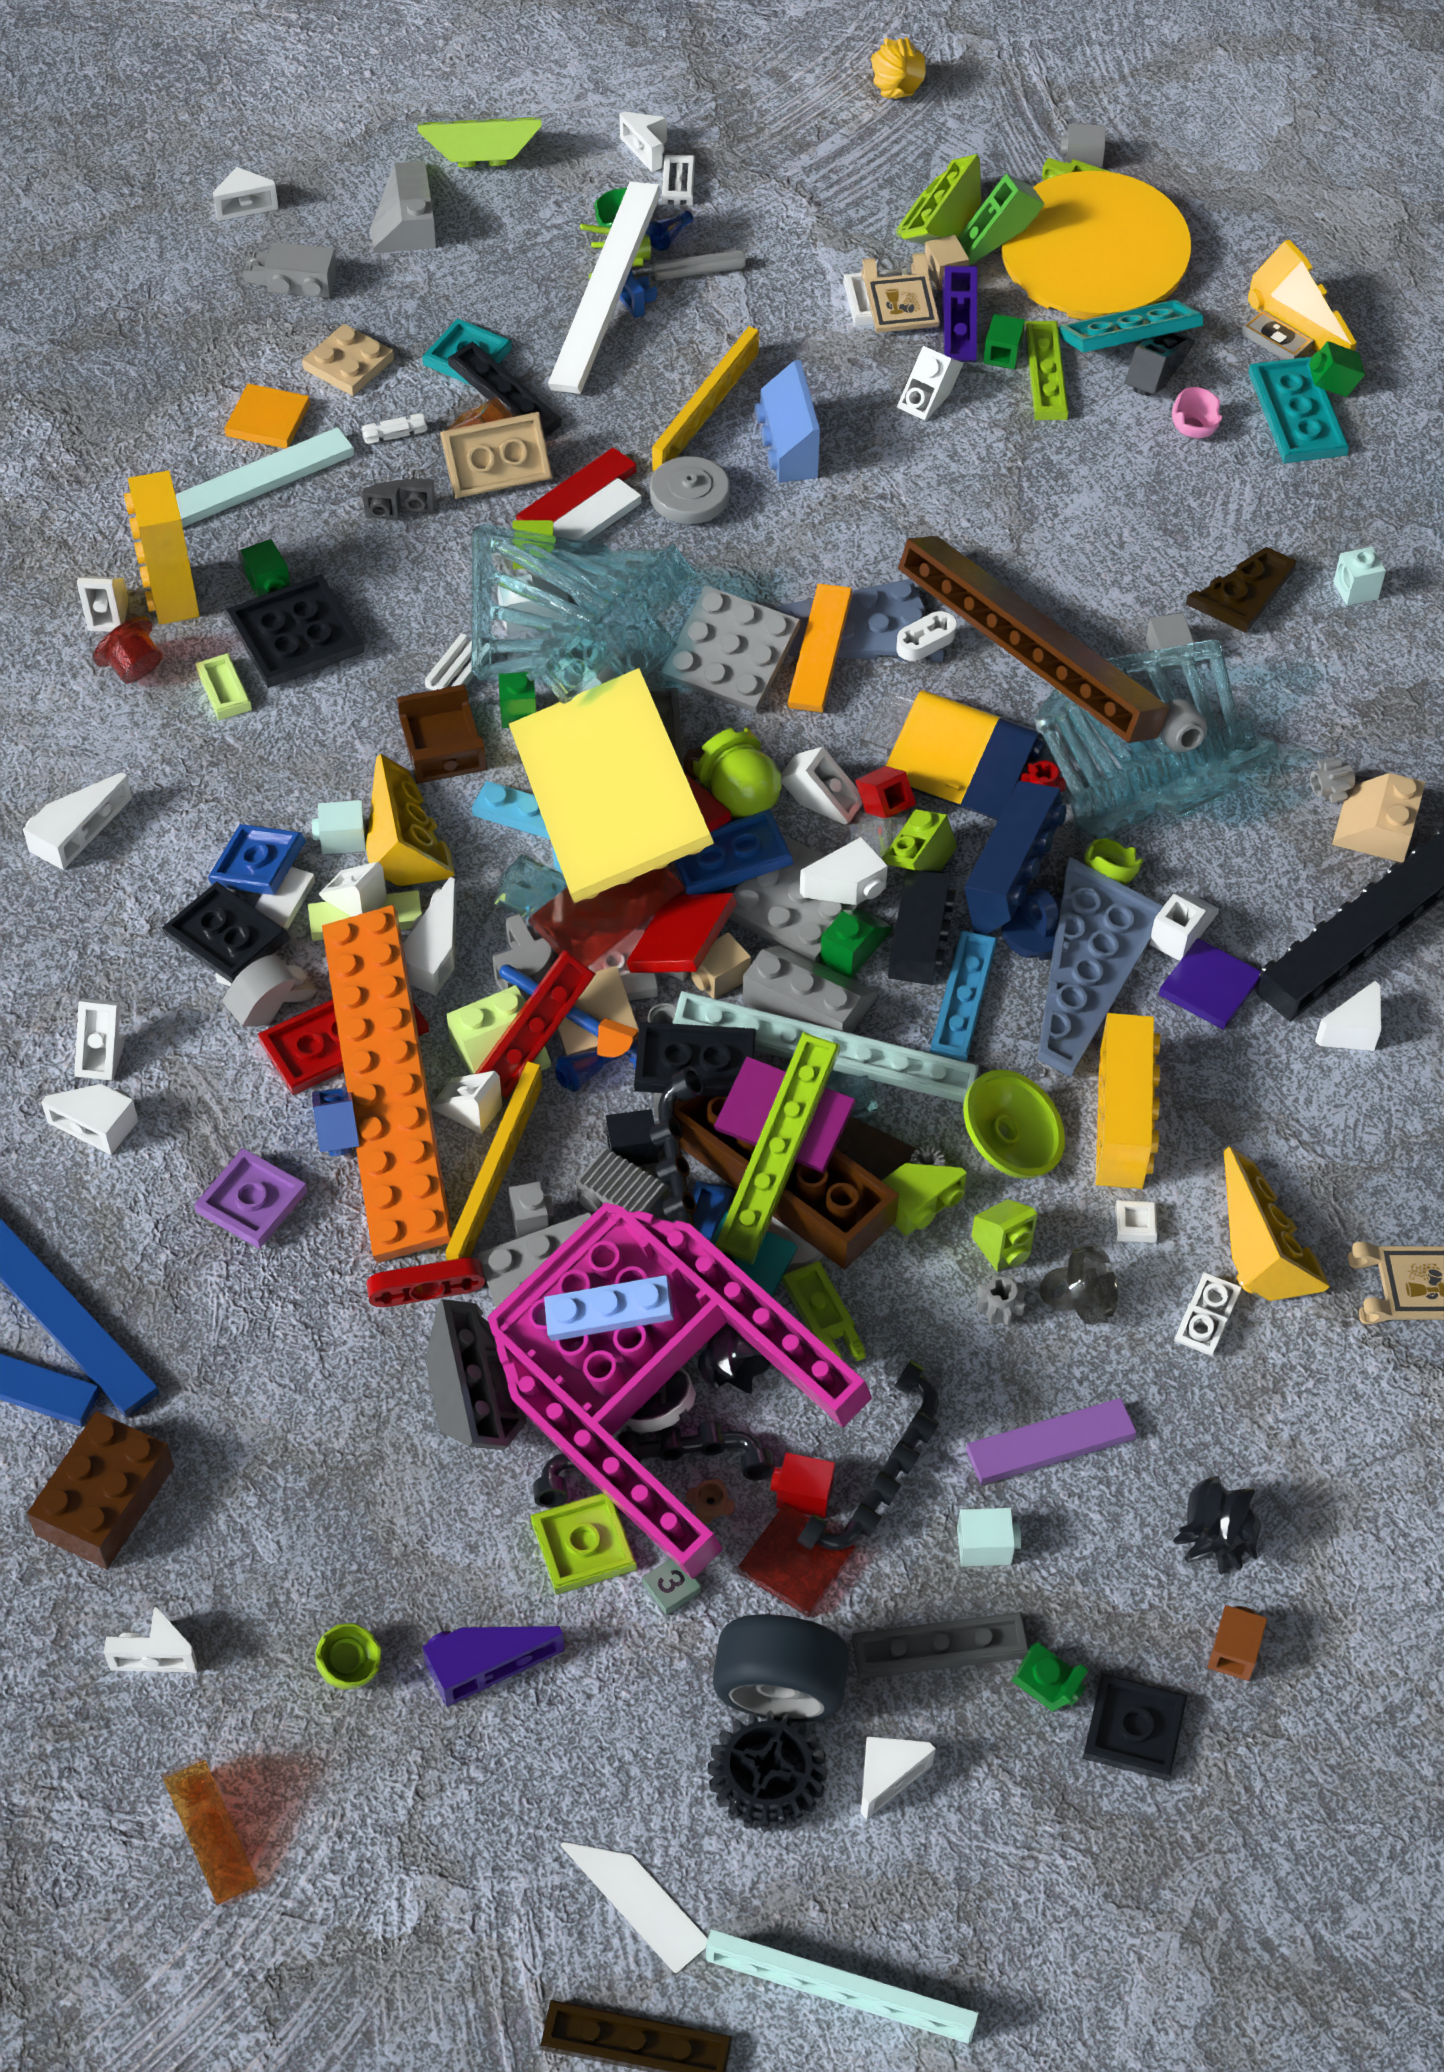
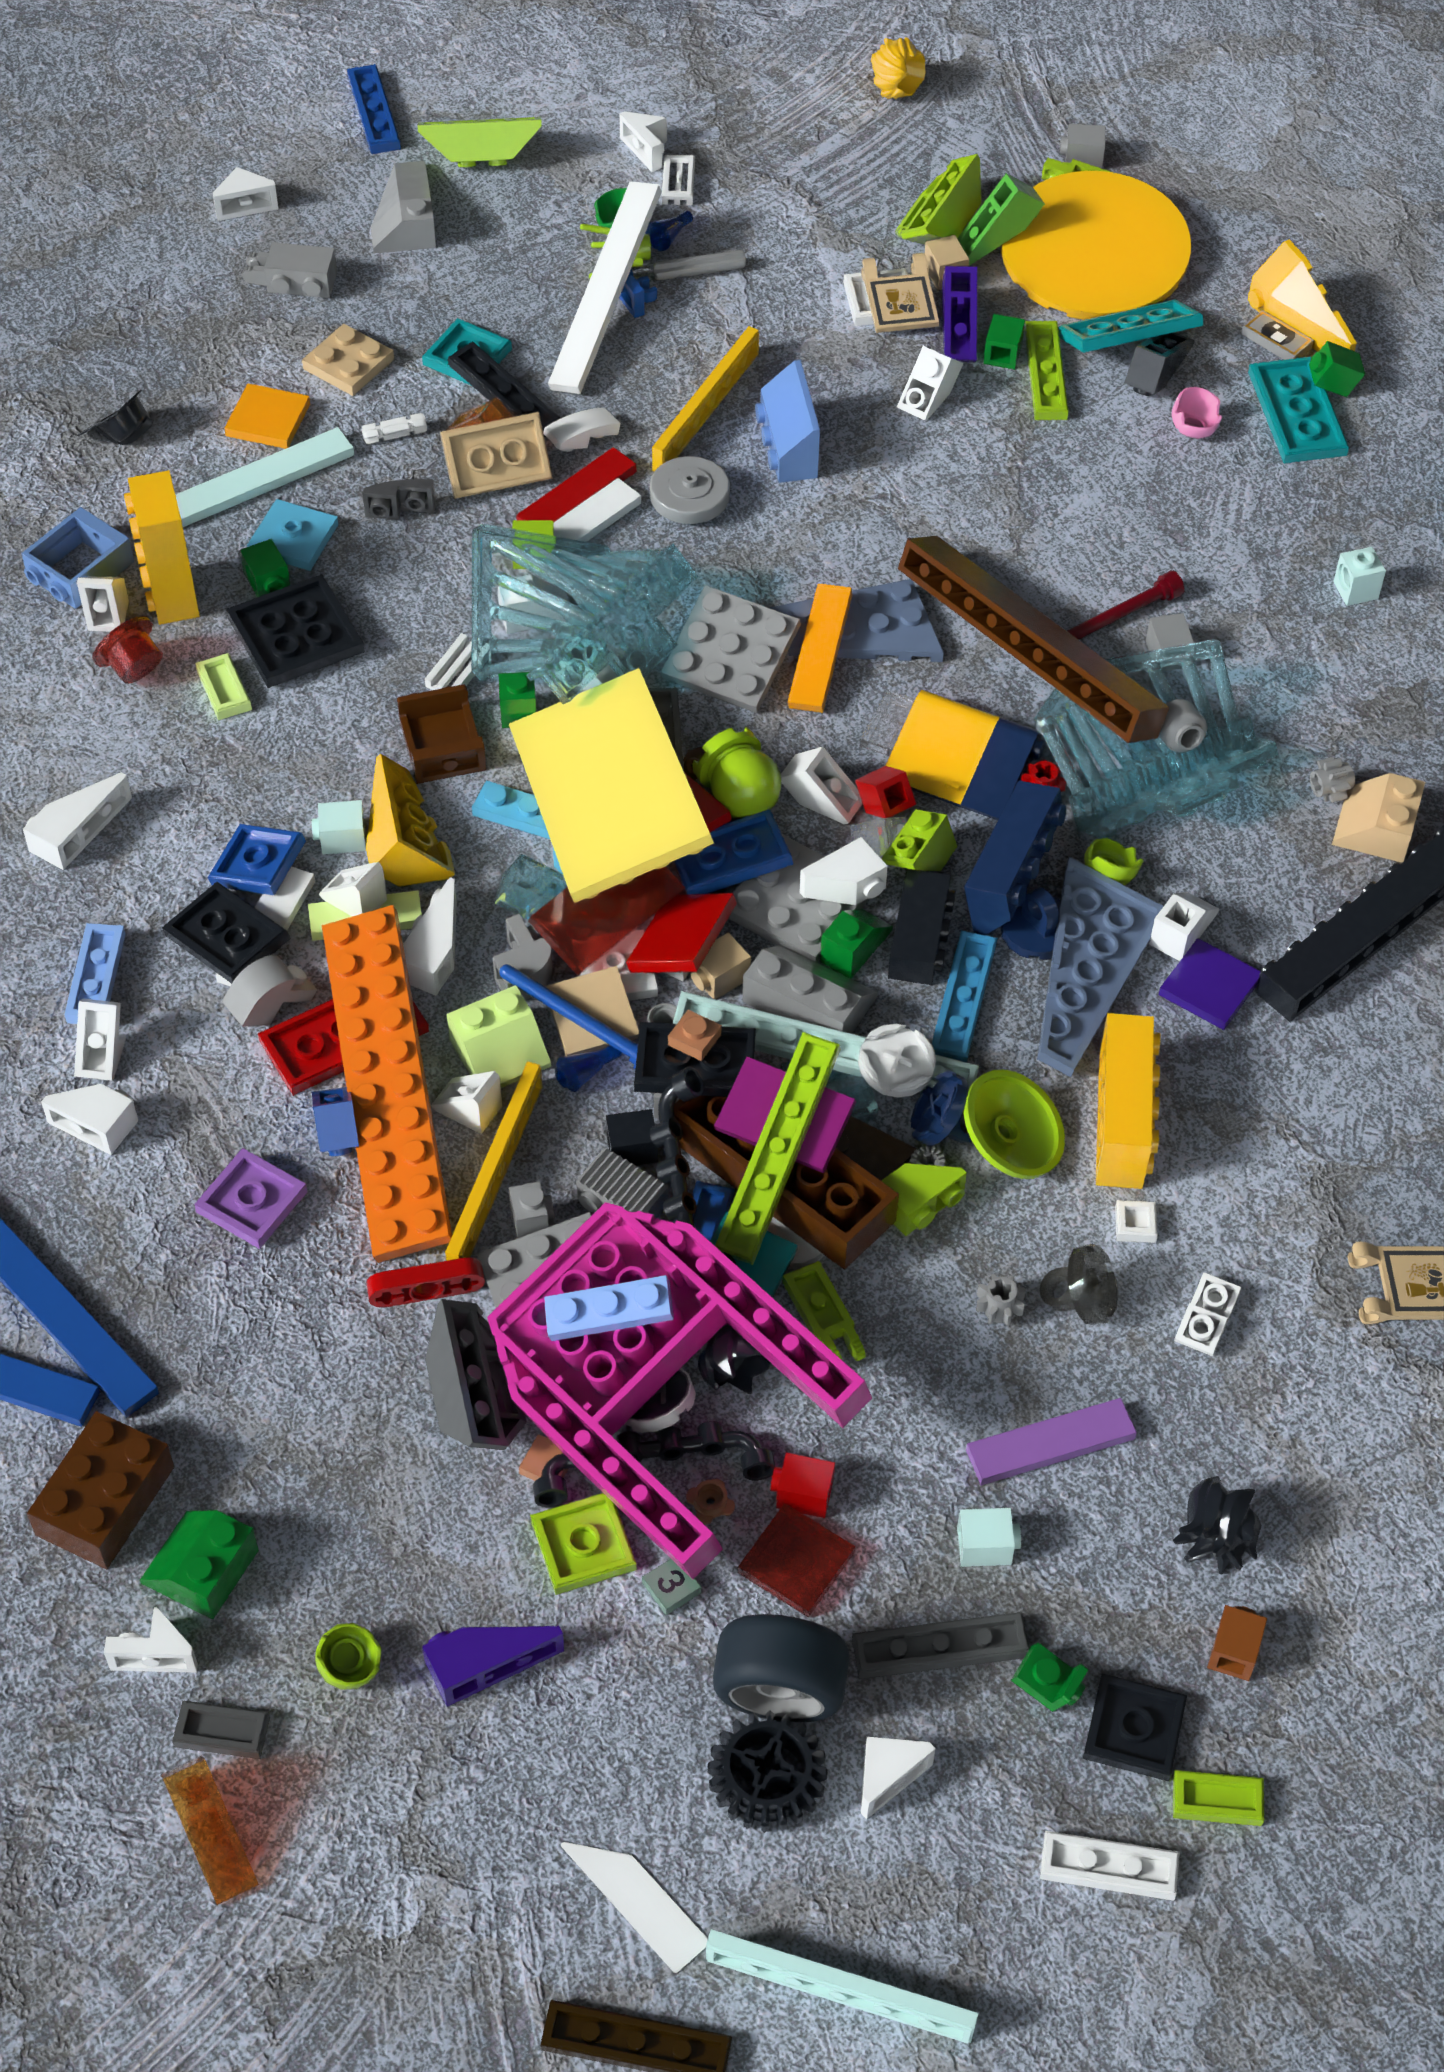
red tile [475,951,596,1099] -> none
orange tile [597,1018,639,1057] -> none
black bar [796,1359,939,1551] -> none
white beam [896,611,957,661] -> none
lime slope [971,1199,1038,1272] -> none
dark brown wing [1186,547,1297,633] -> none
yellow wedge [1224,1146,1330,1301] -> none
white slope [1315,981,1381,1051] -> none
none -> medium blue window [21,507,134,609]
none -> light blue plate [64,923,126,1024]
none -> black piece [77,390,153,445]
none -> green slope [140,1510,259,1620]
none -> dark grey tile [172,1700,270,1759]
none -> medium azure plate [247,499,339,571]
none -> blue tile [347,64,401,154]
none -> nougat tile [519,1434,568,1481]
none -> white slope [543,407,621,452]
none -> nougat plate [668,1010,722,1061]
none -> white tile [858,1023,936,1098]
none -> dark blue tile [910,1070,972,1146]
none -> white tile [1039,1831,1180,1901]
none -> dark red piece [1067,570,1185,640]
none -> lime tile [1173,1770,1264,1826]

